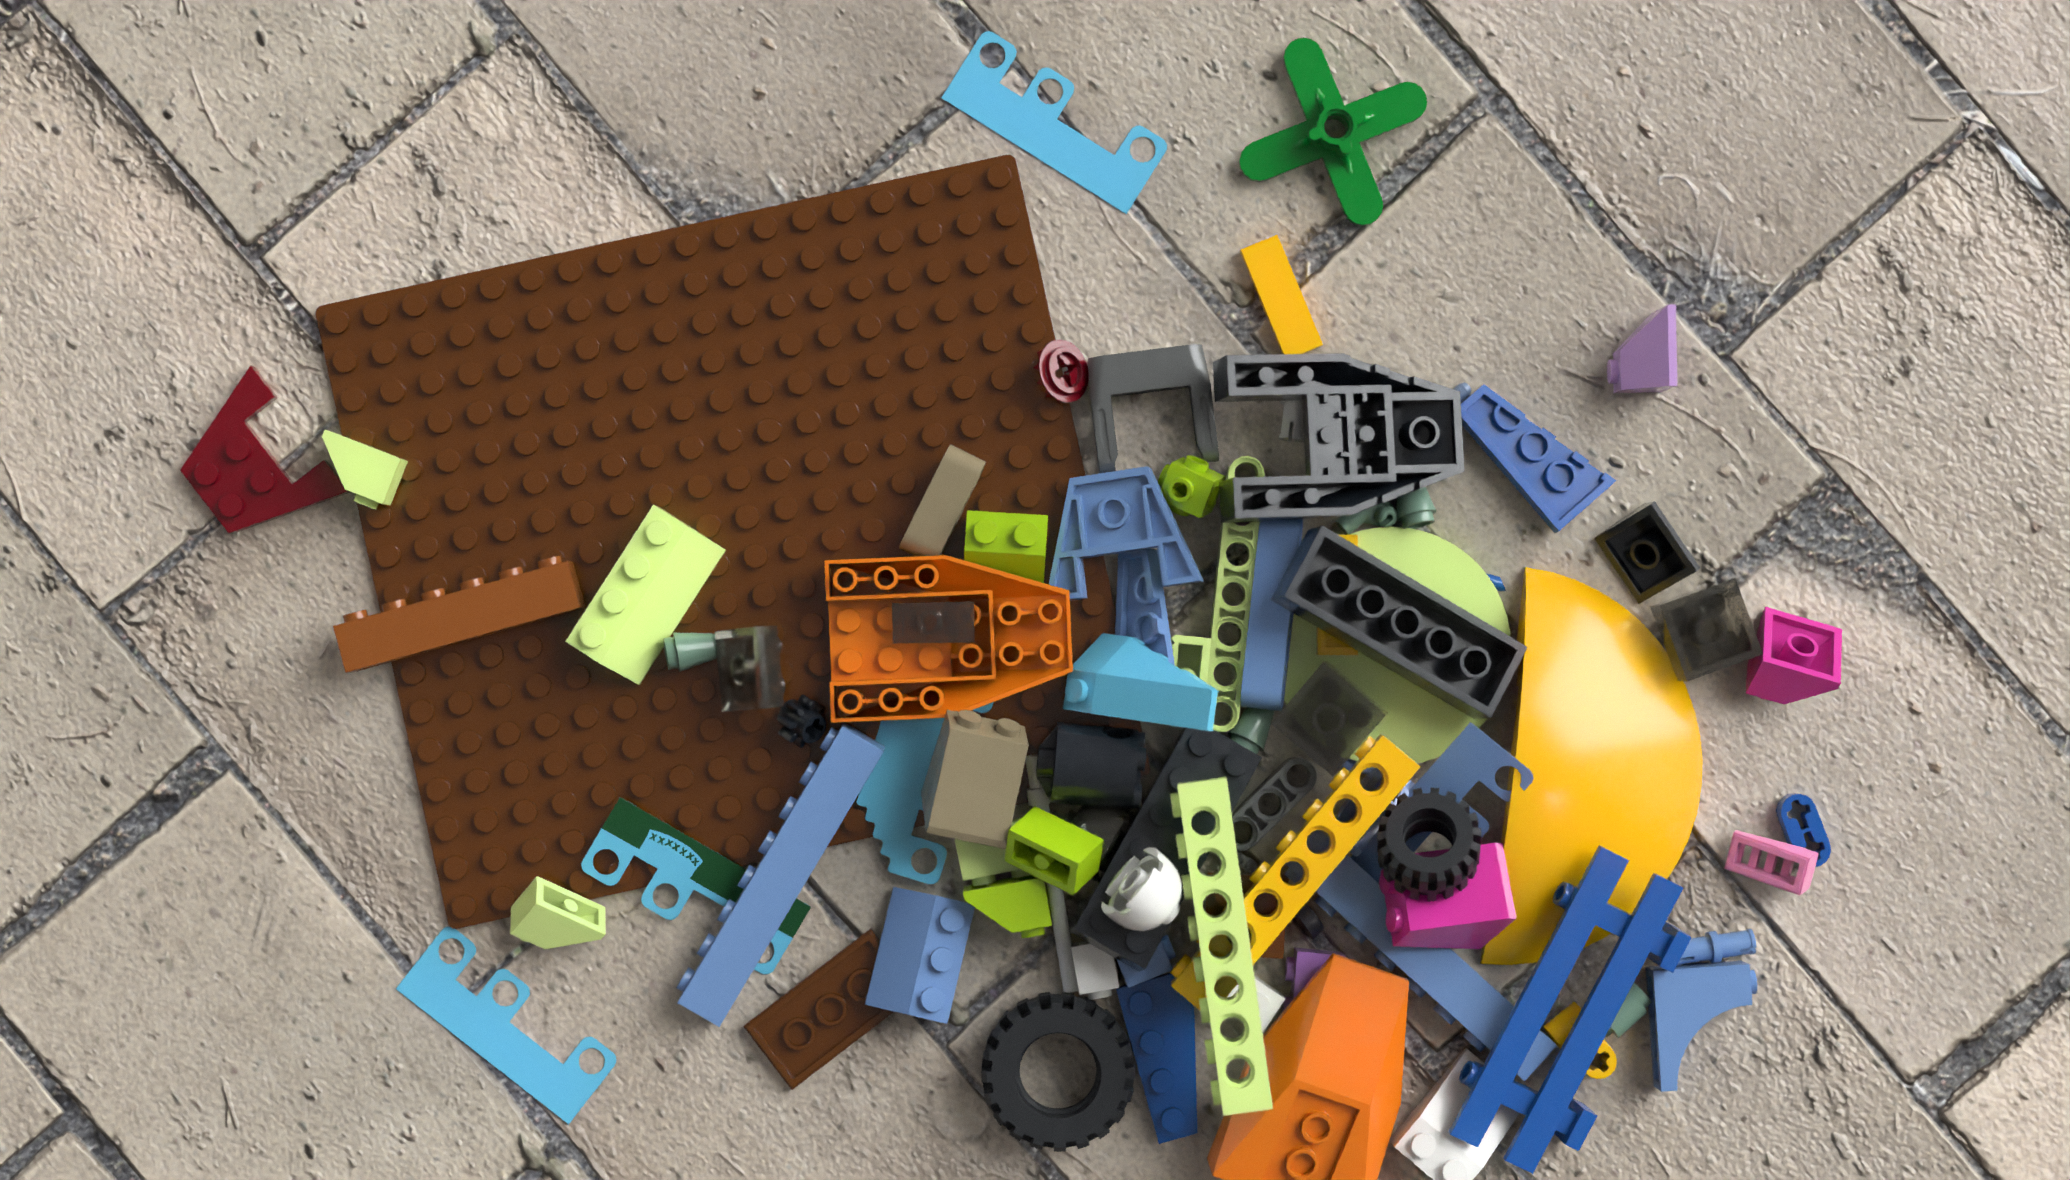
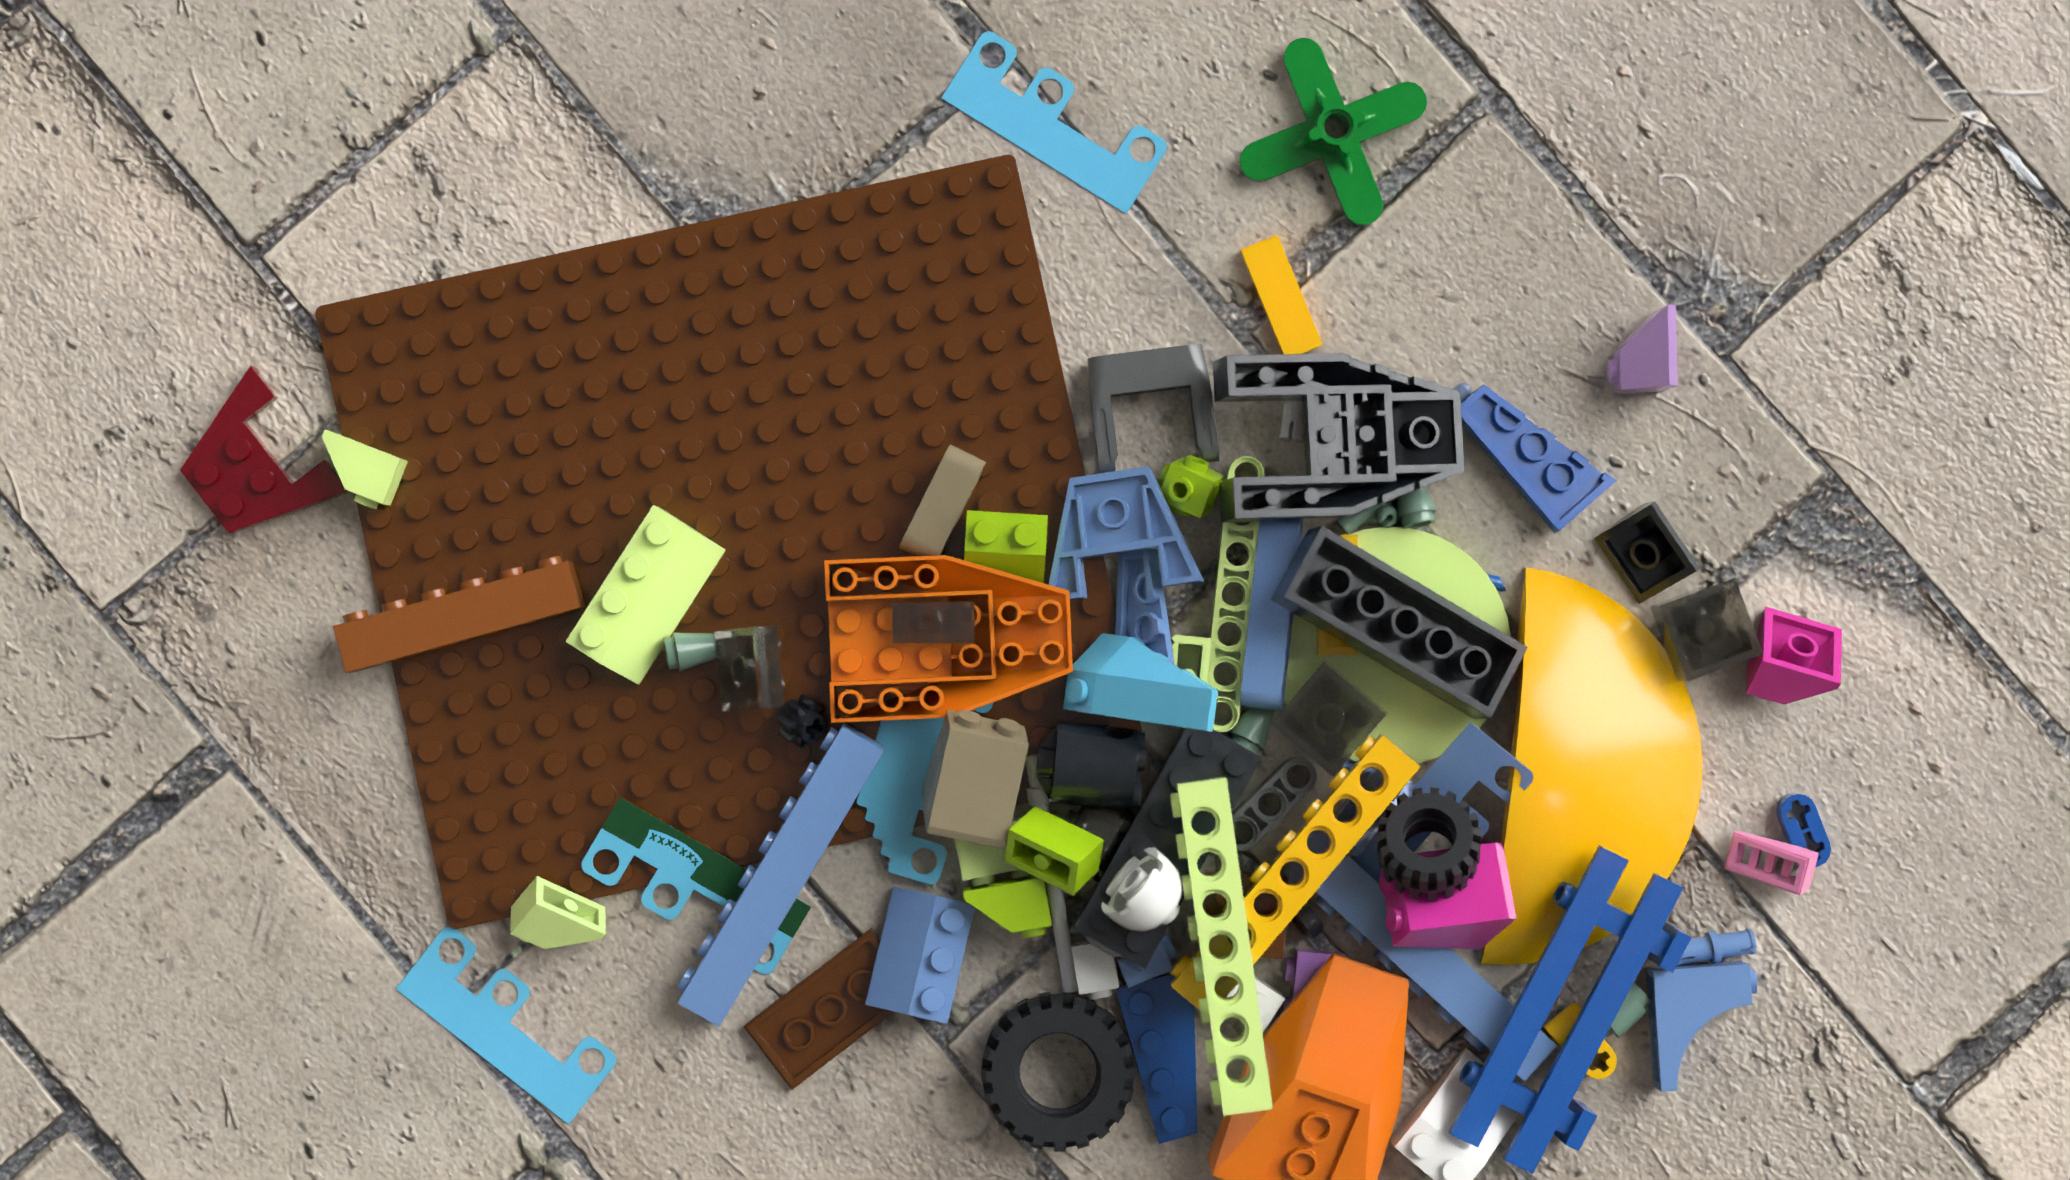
dark red gear [1033,340,1089,404] -> none

